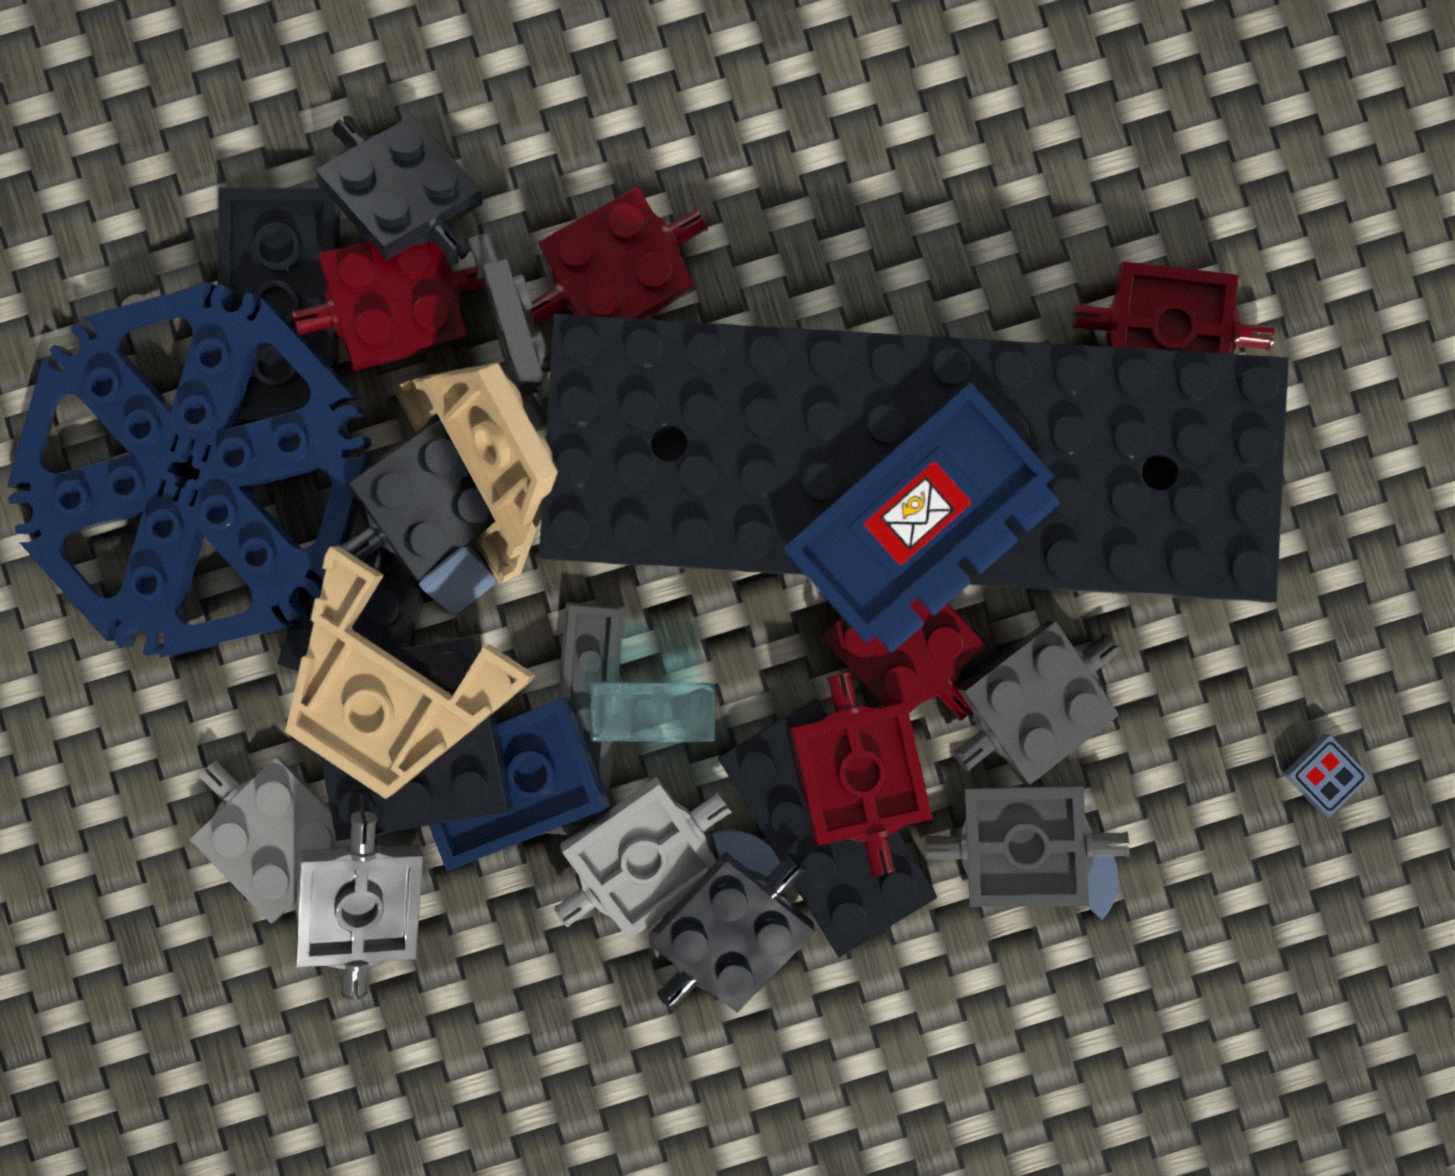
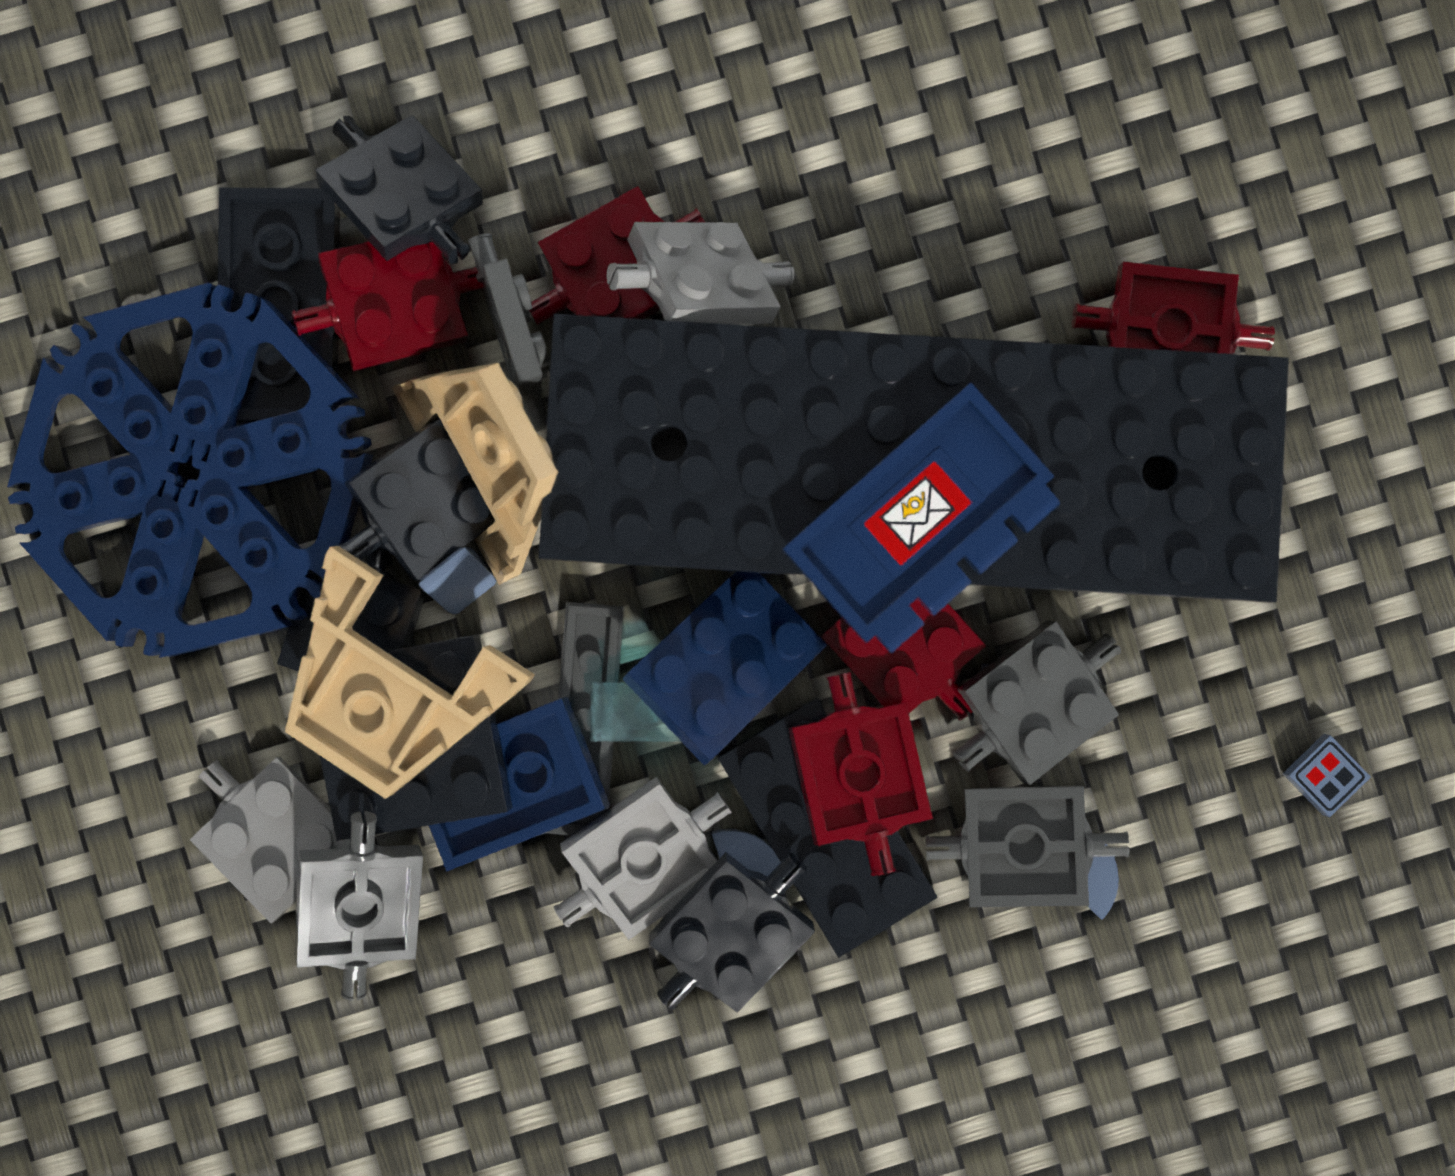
none -> light grey plate [607,222,794,324]
none -> dark blue plate [622,571,827,765]

